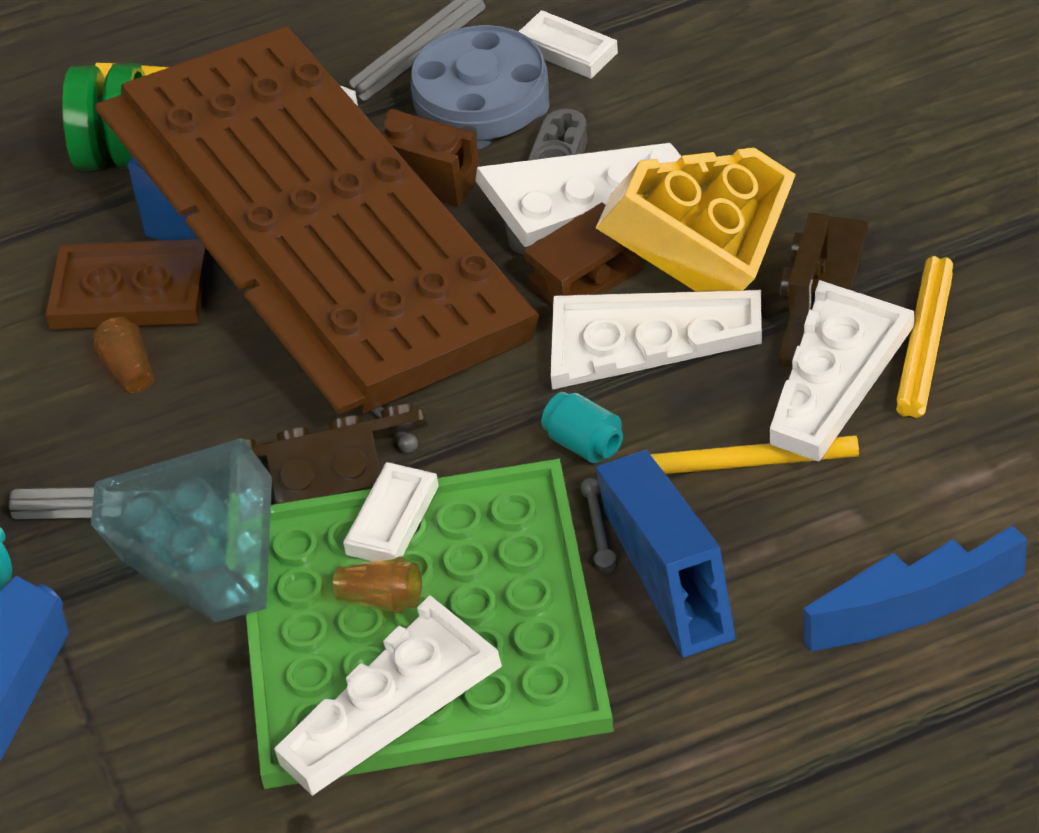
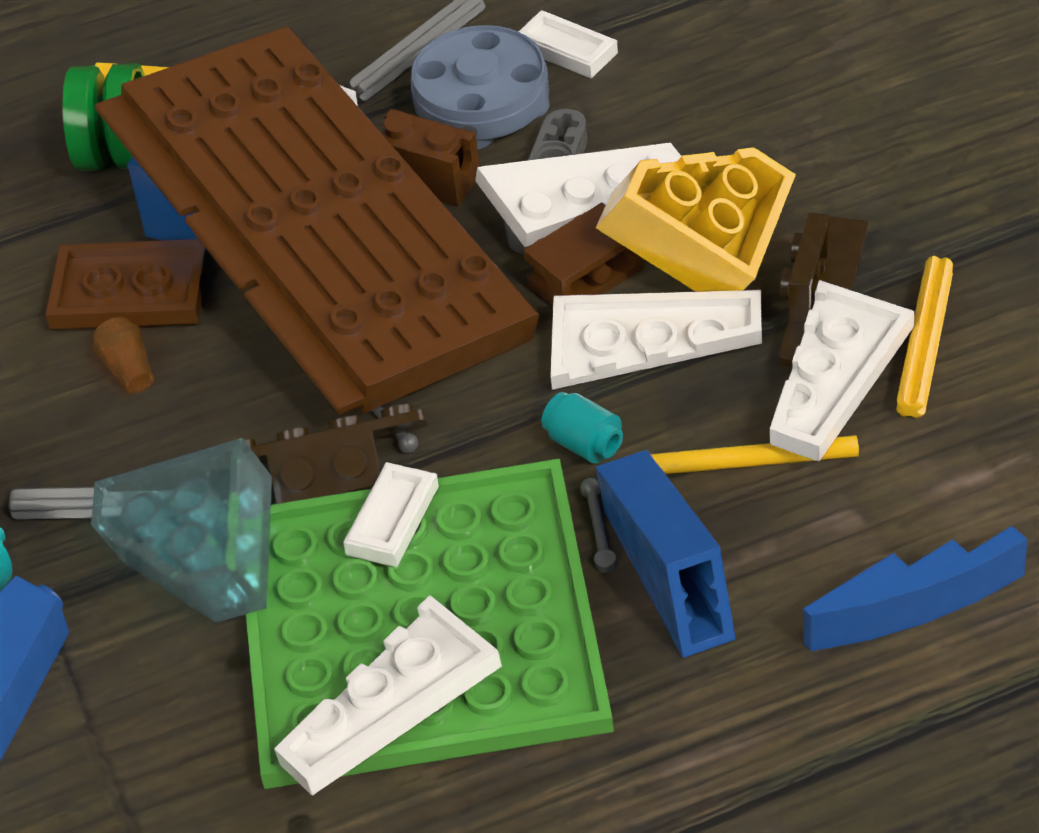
clear orange cone [333,556,422,613] -> none

